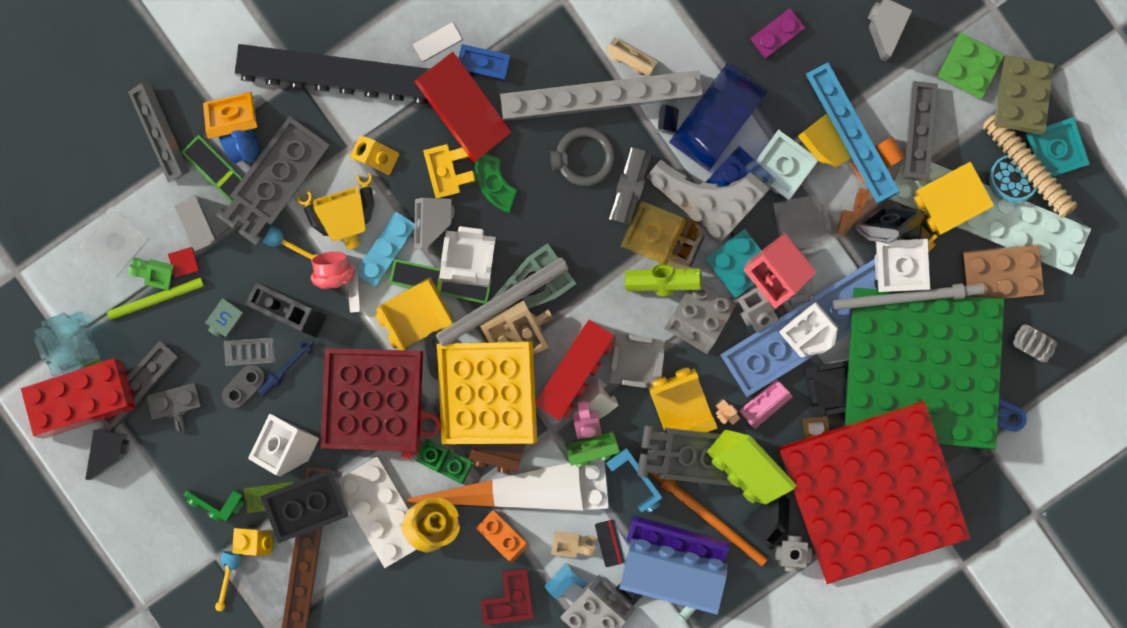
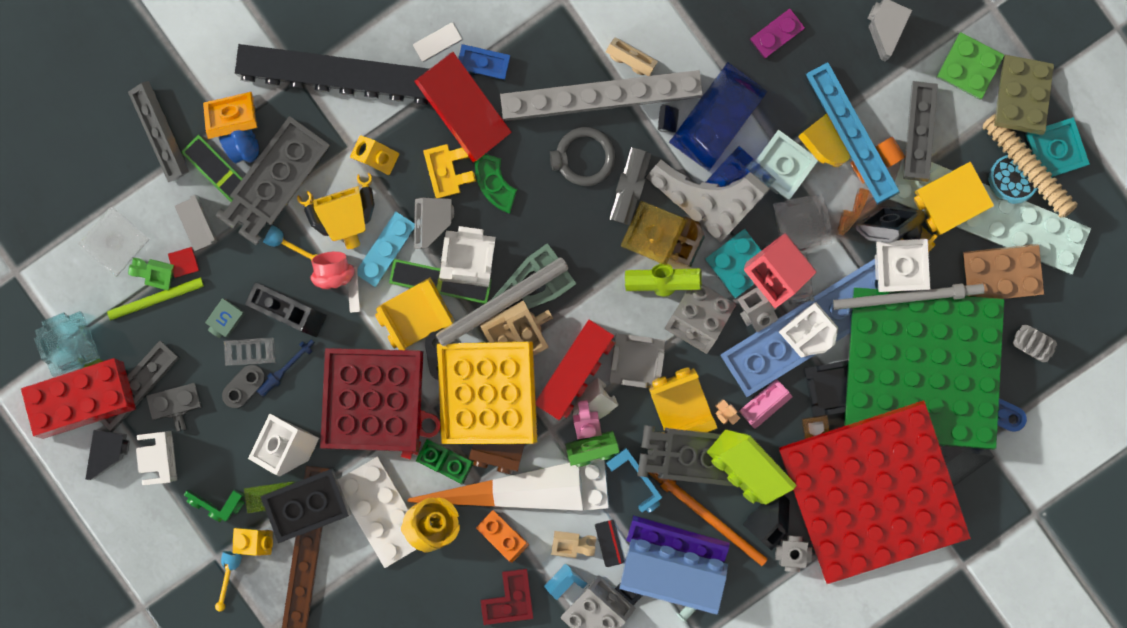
none -> white panel [136,431,177,485]

